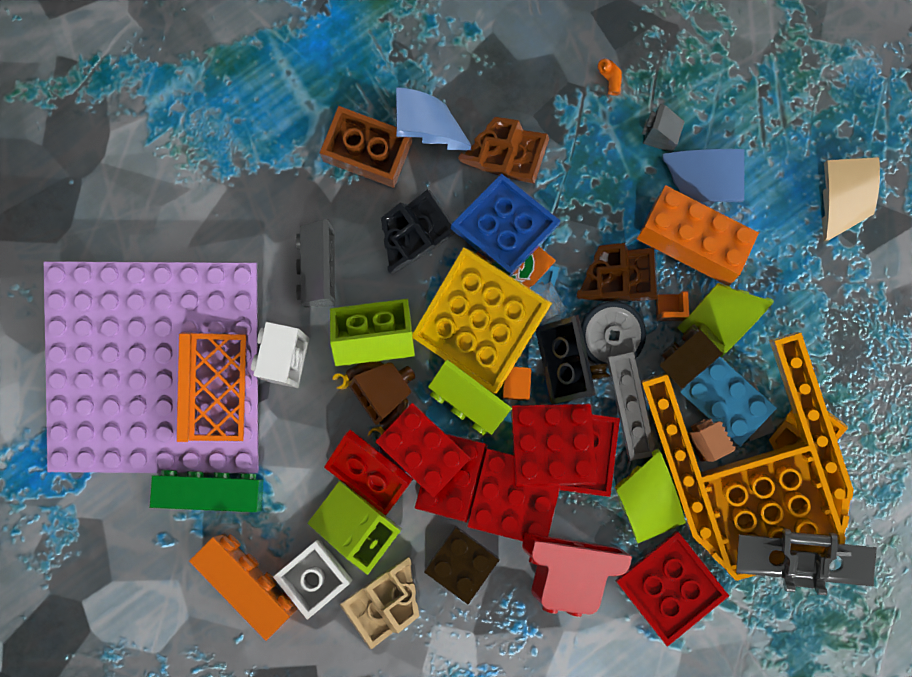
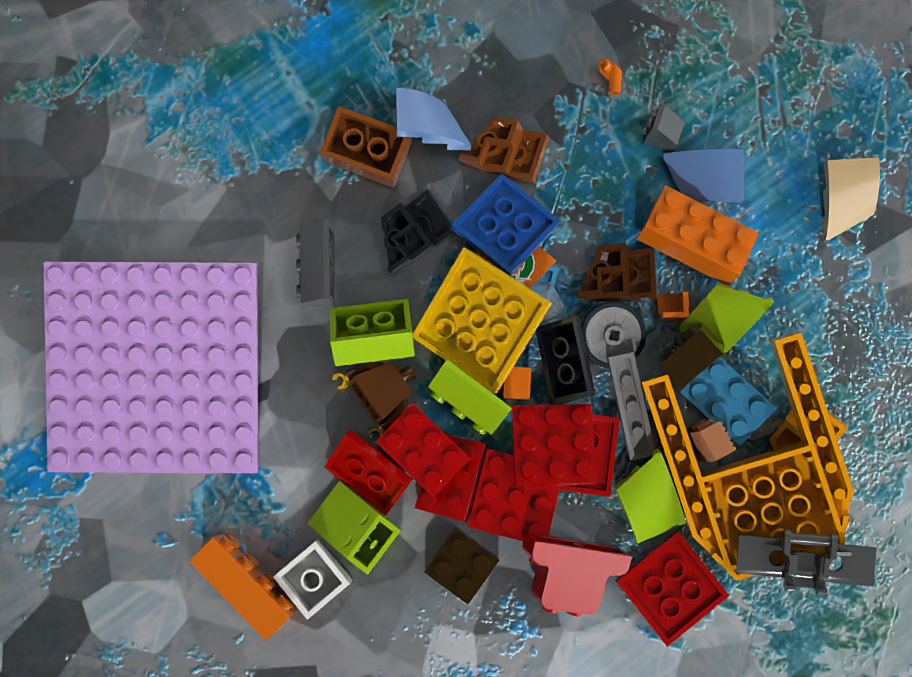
green brick [149,470,264,512] -> none
orange fence [177,332,246,442] -> none
white brick [251,322,310,388] -> none
tan slope [339,557,419,649] -> none
dark brown bush [590,364,610,380] -> none

